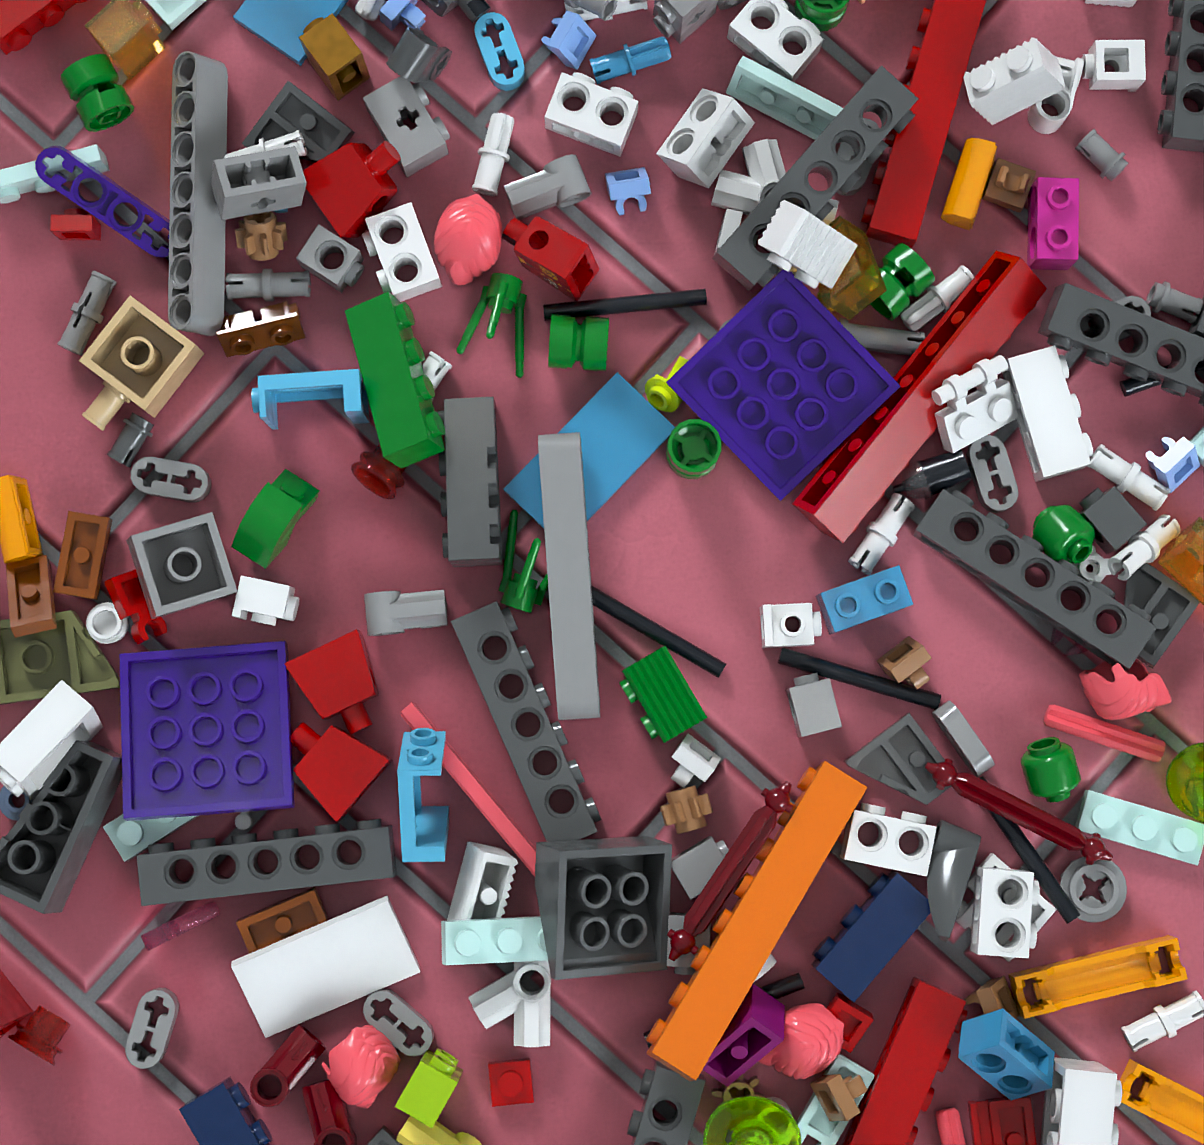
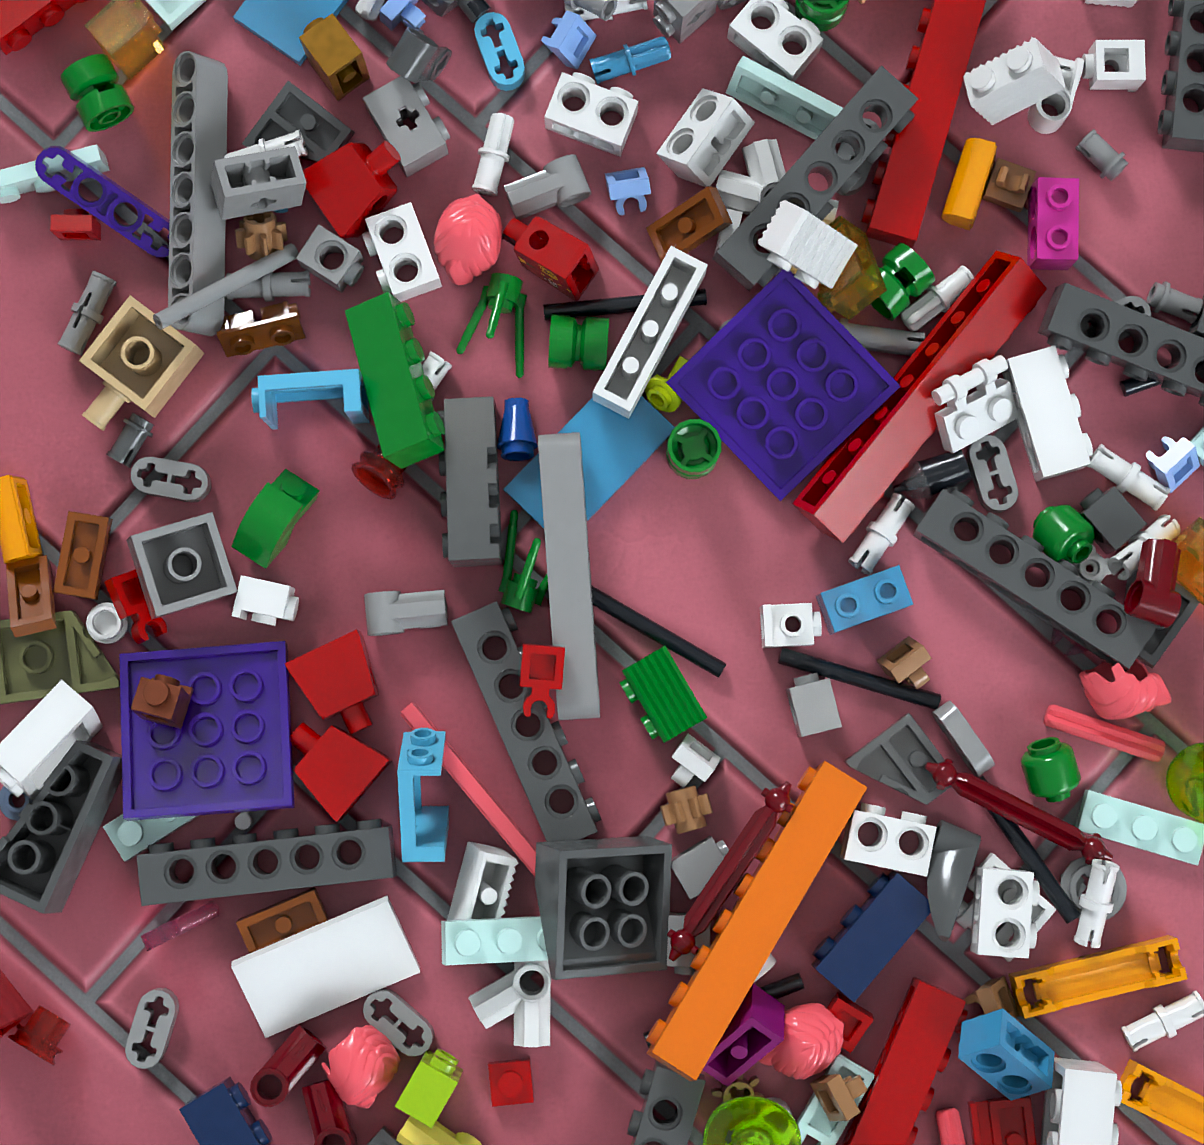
none -> copper brick [131,674,194,729]
none -> light grey piece [153,243,299,330]
none -> blue cone [497,398,538,461]
none -> red plate [519,643,565,719]
none -> white brick [593,246,708,419]
none -> dark orange plate [646,186,733,263]
none -> white pin [1074,859,1119,948]
none -> dark red piece [1124,539,1181,628]

